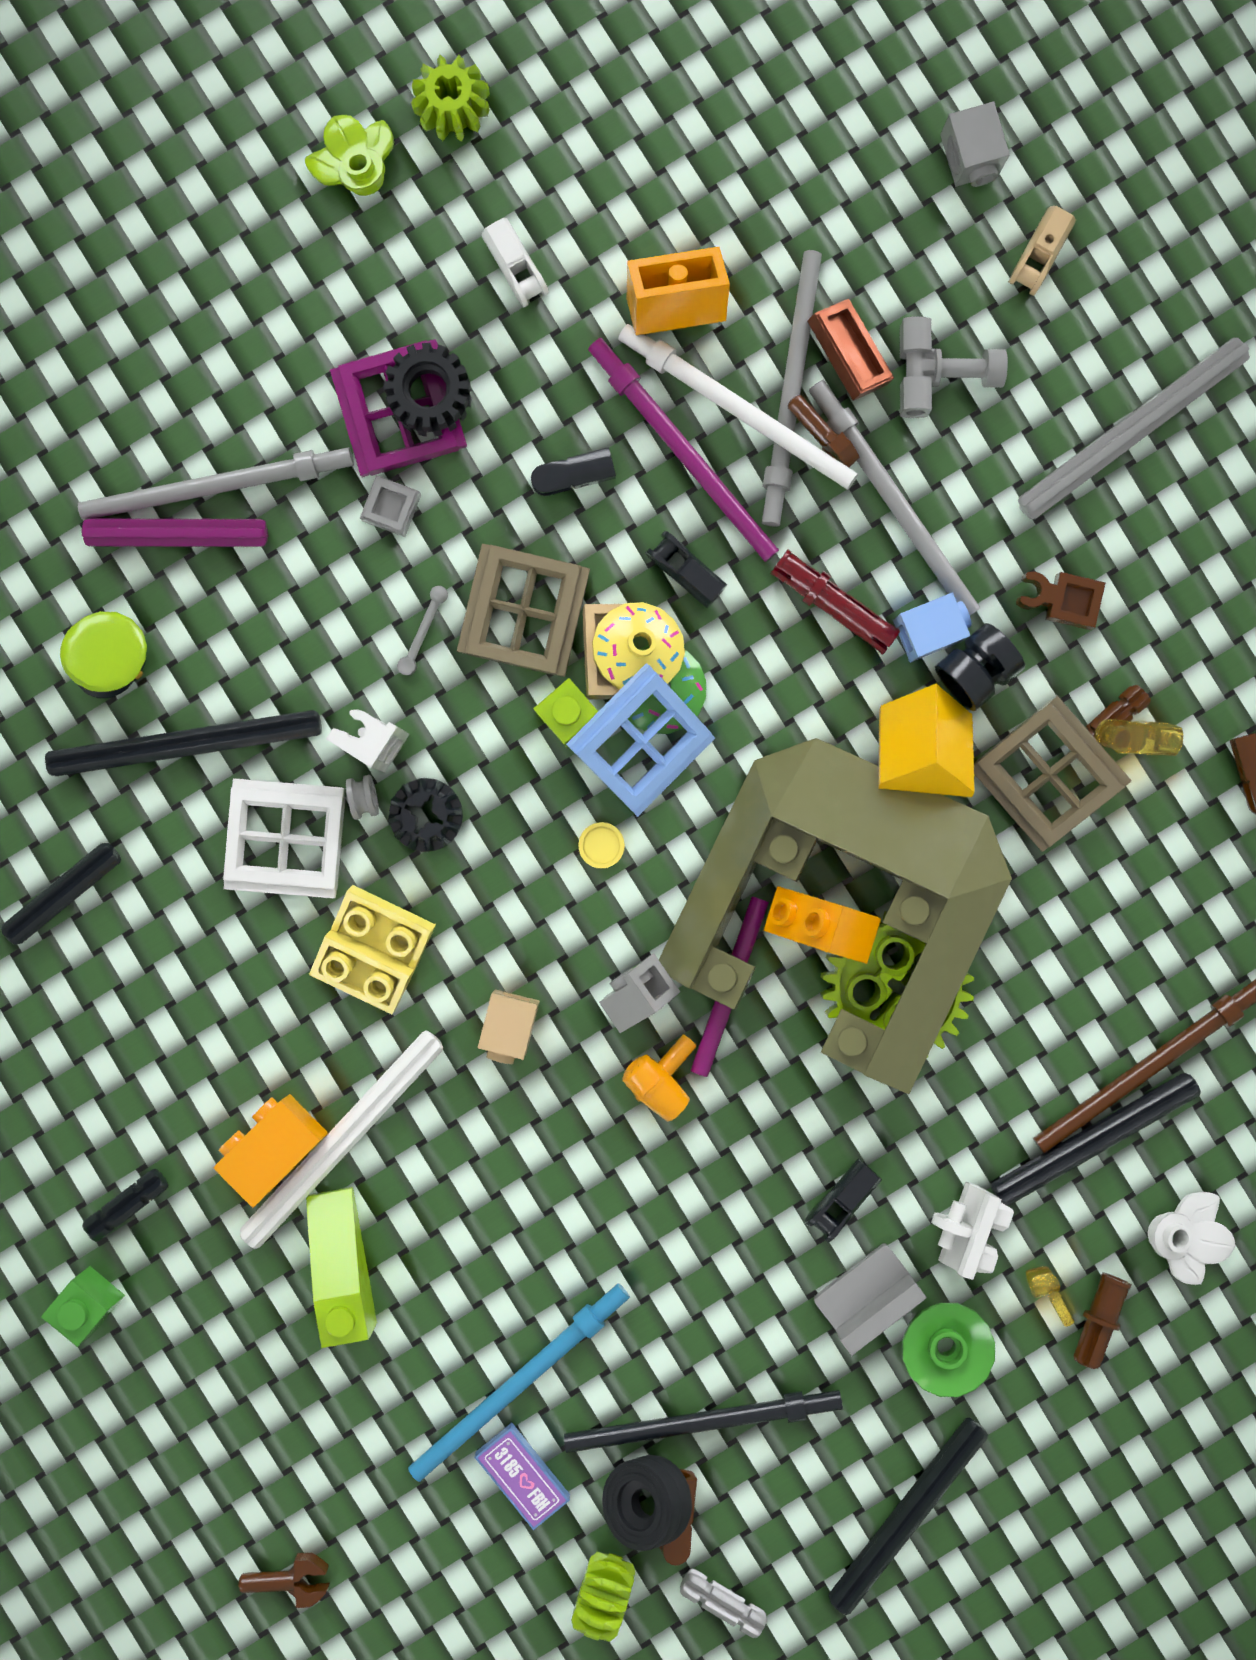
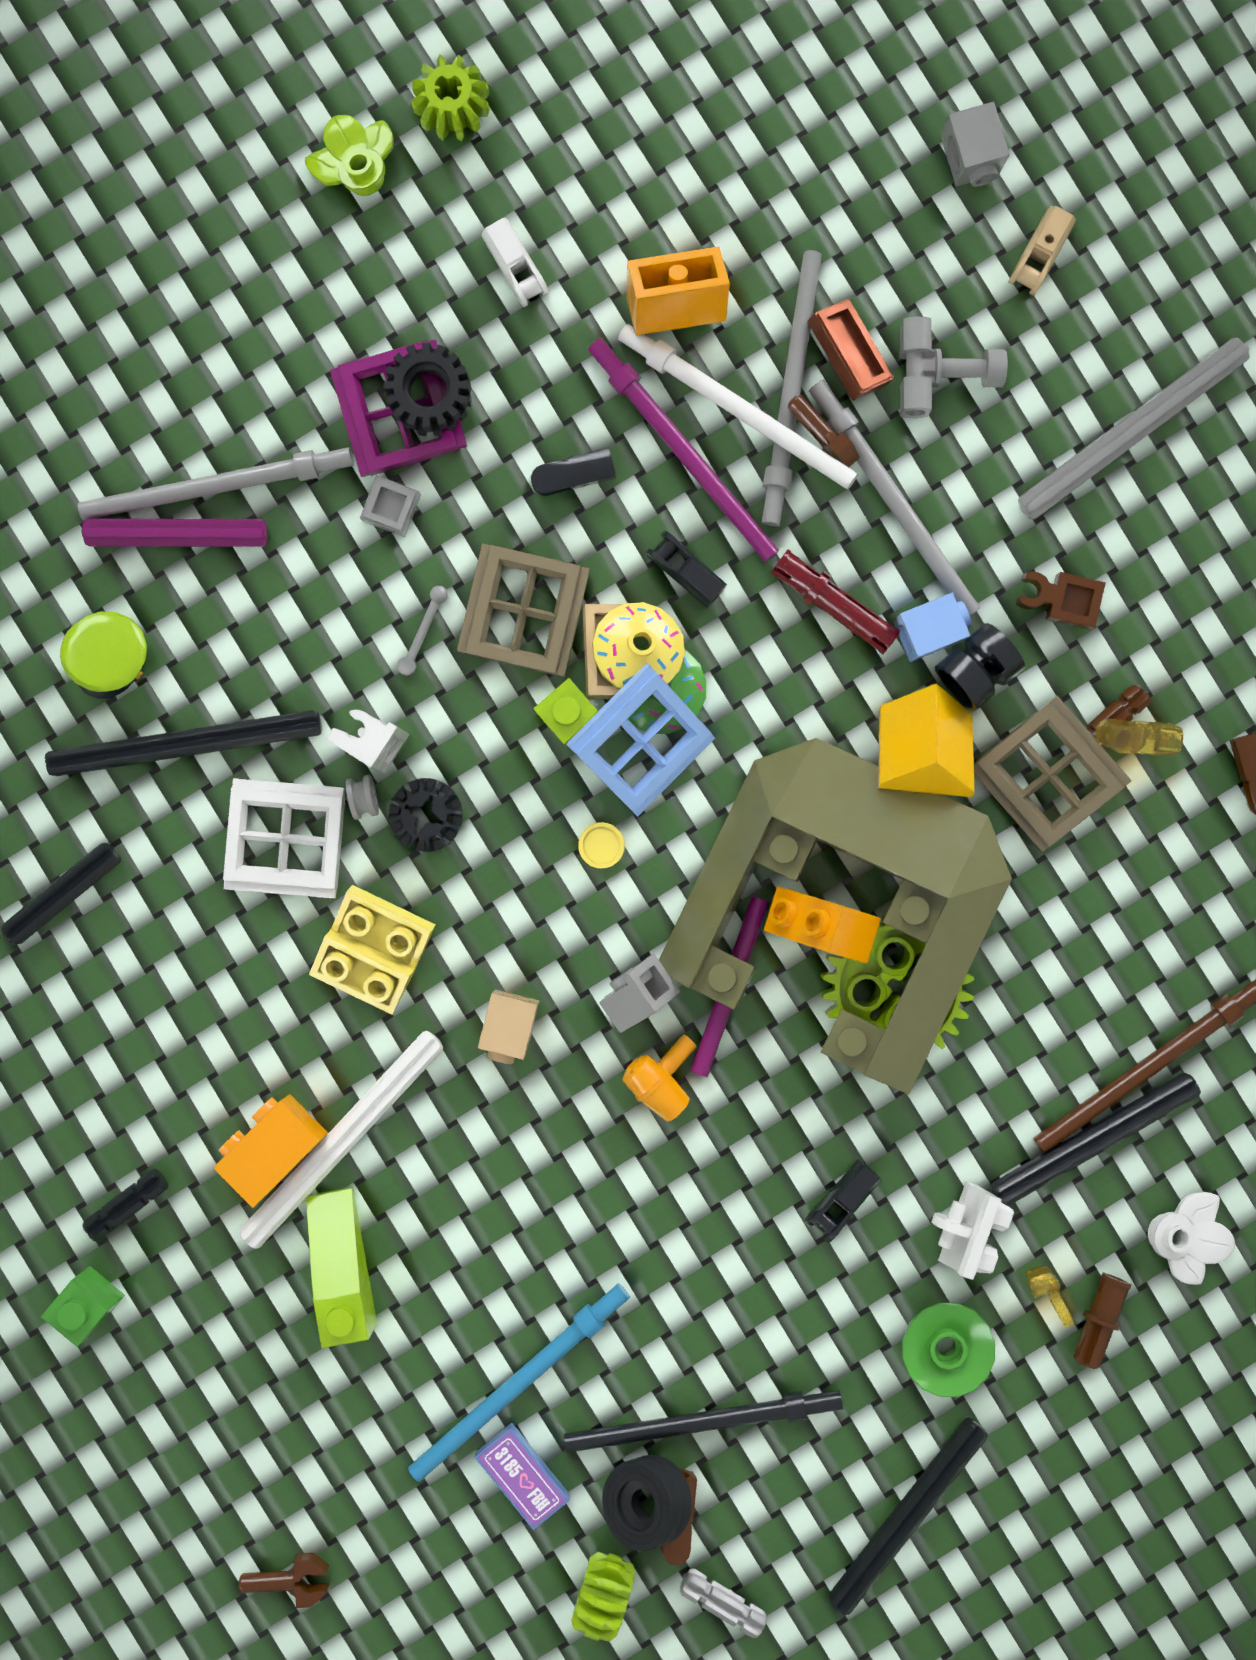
light grey panel [814,1243,927,1355] -> none

